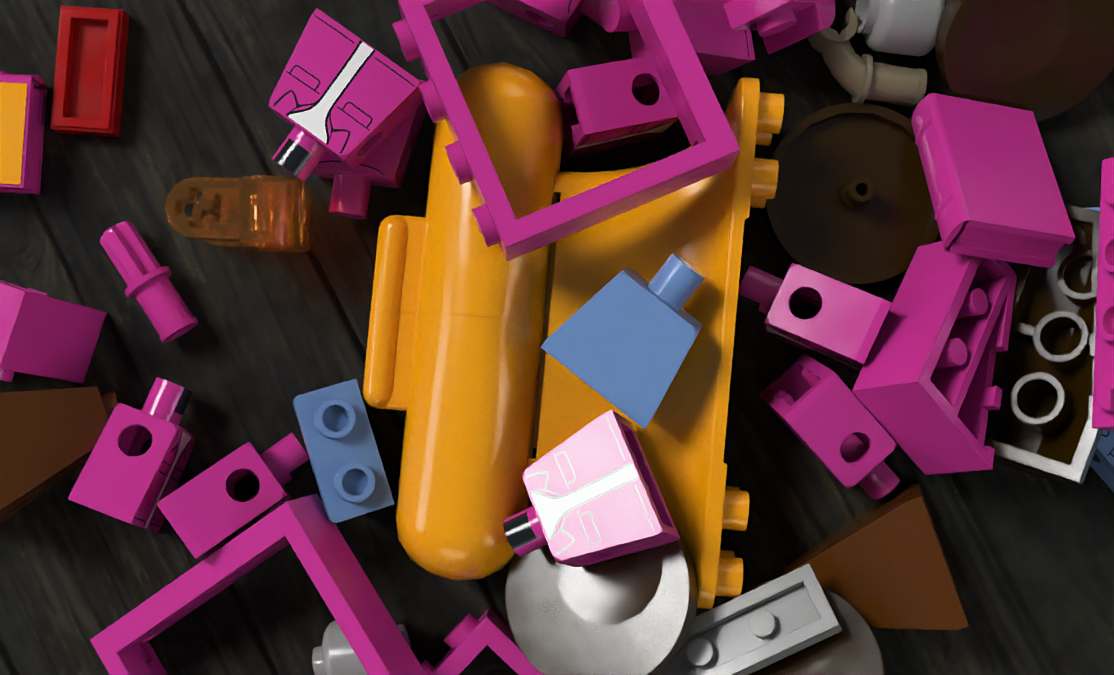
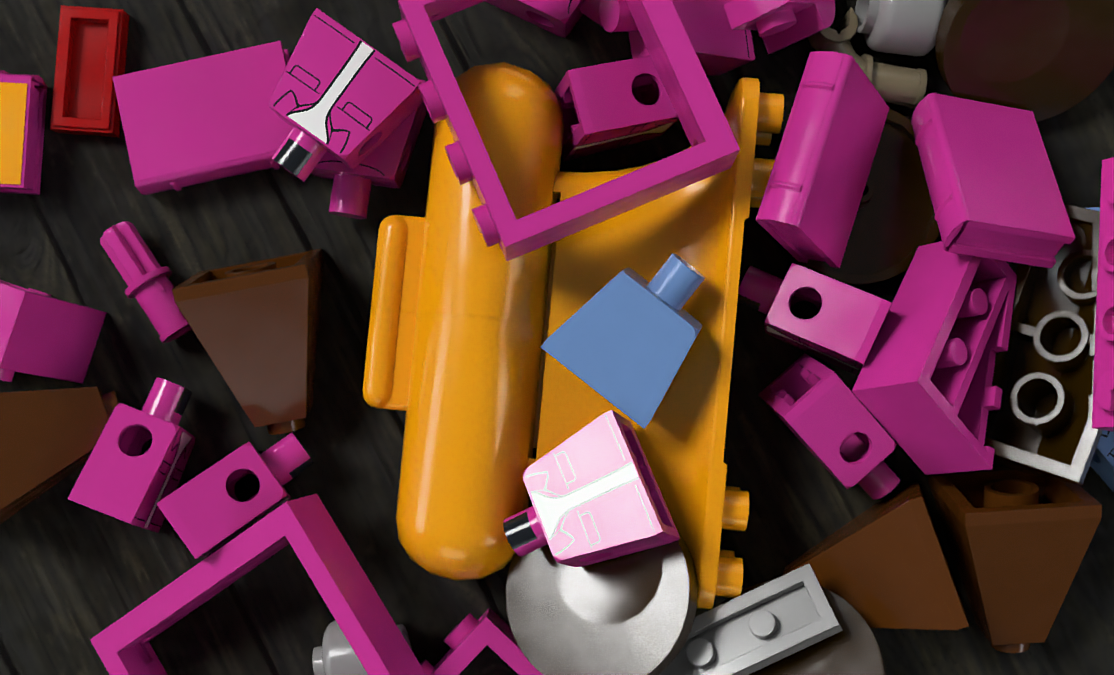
clear orange piece [165,175,312,253] -> none
medium blue bracket [293,379,395,523] -> none
none -> dark pink piece [112,40,293,195]
none -> reddish brown slope [172,248,324,435]
none -> dark pink piece [756,51,890,268]
none -> reddish brown slope [928,466,1102,653]

